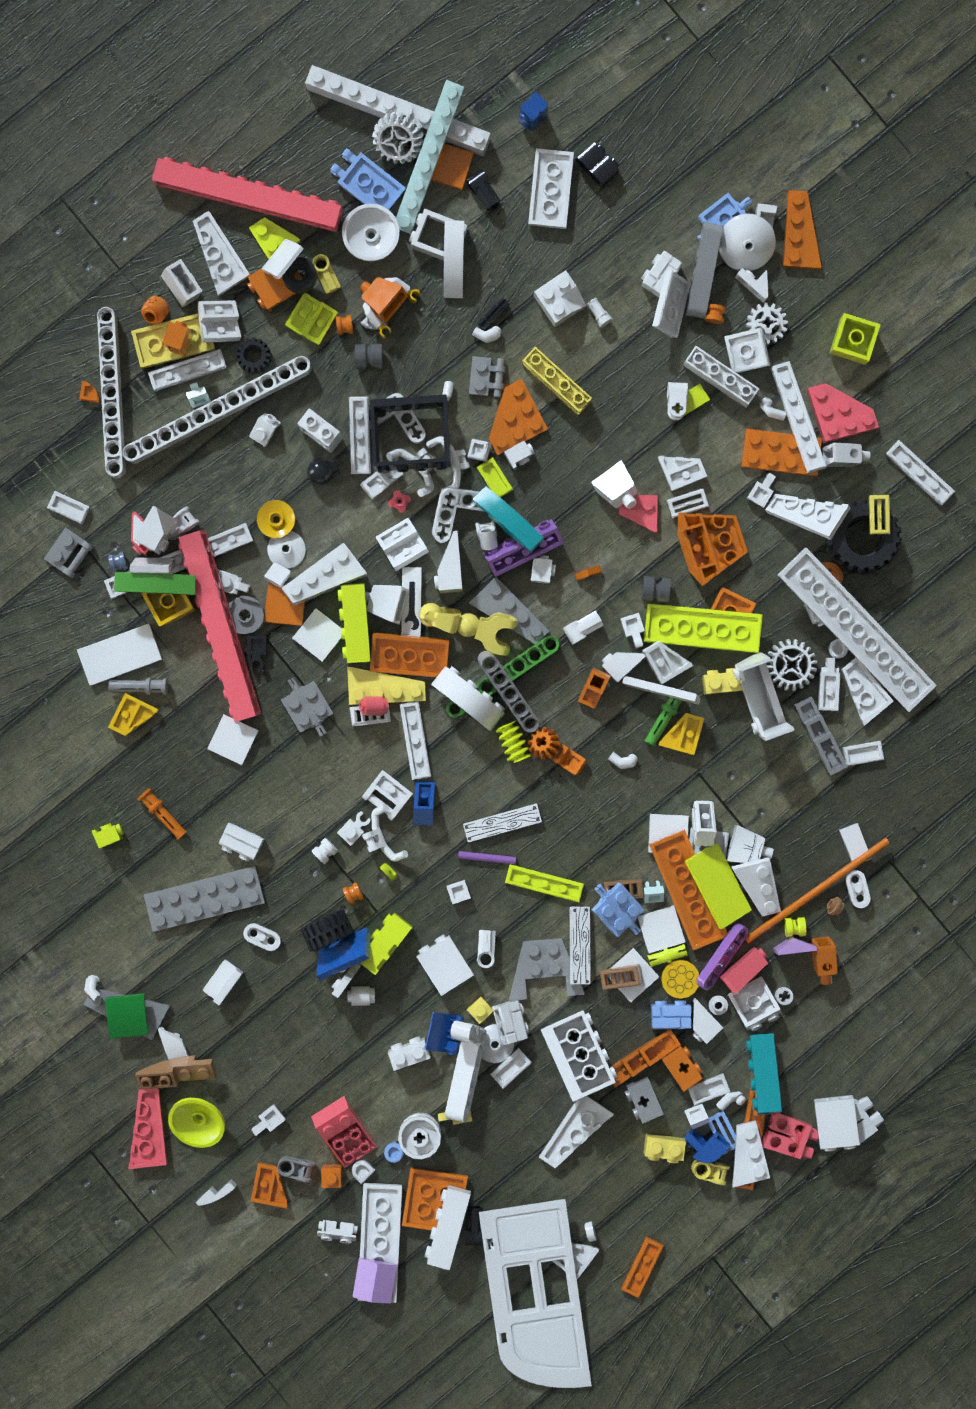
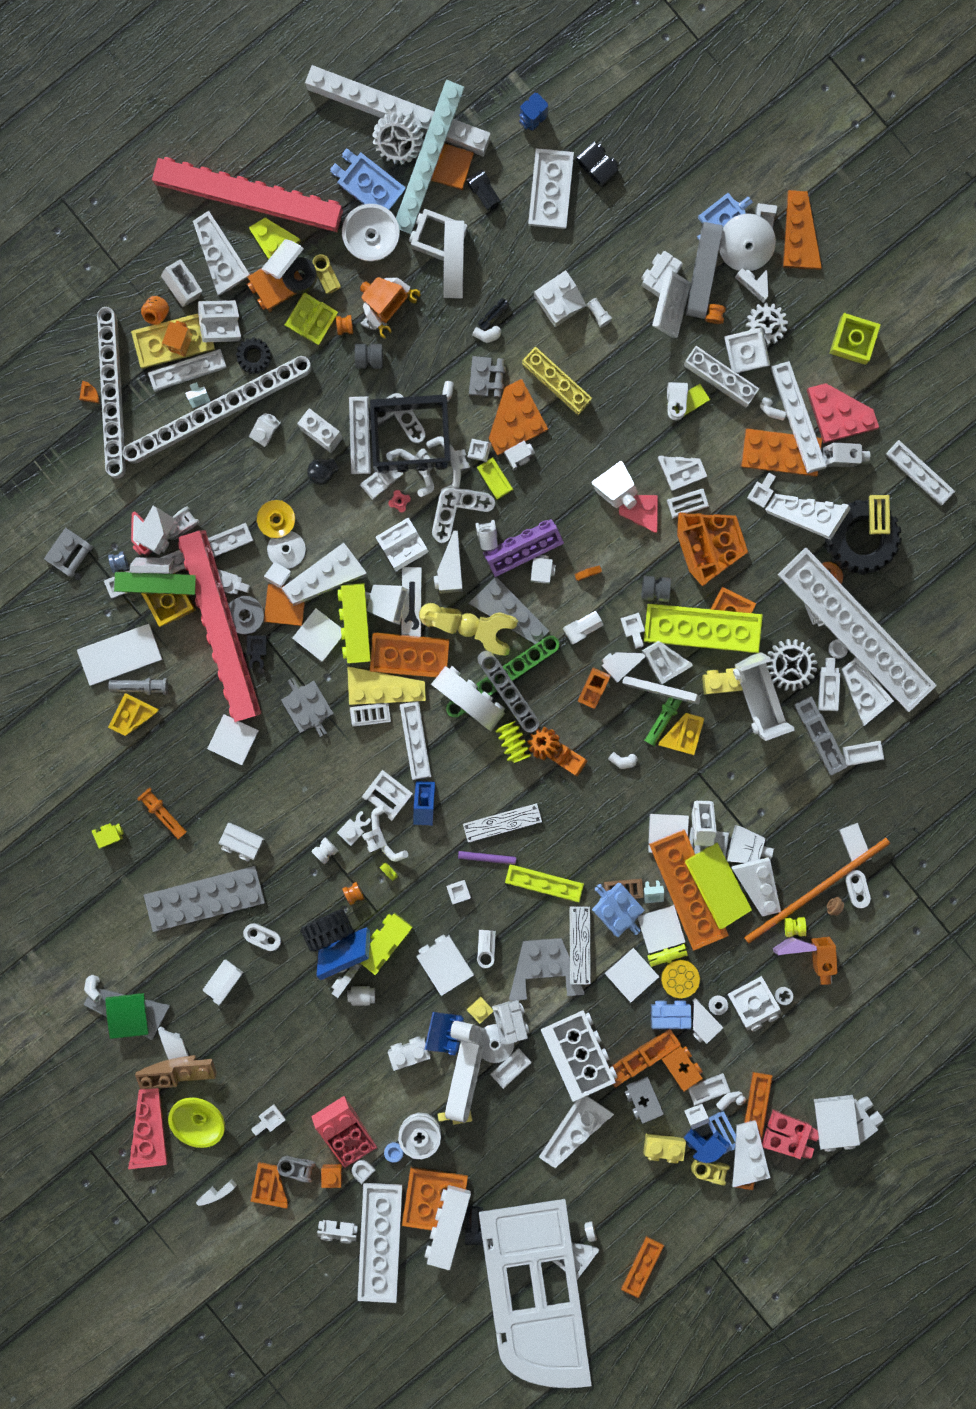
white tile [47,491,91,525] -> none
lavender slope [353,1258,397,1304] -> none
coral brick [359,696,388,716] -> none
teal slope [473,487,544,552] -> none
medium nougat slope [600,964,643,990] -> none
medium lavender beam [697,923,748,990] -> none
coral slope [720,947,768,994] -> none
teal brick [746,1033,782,1115] -> none

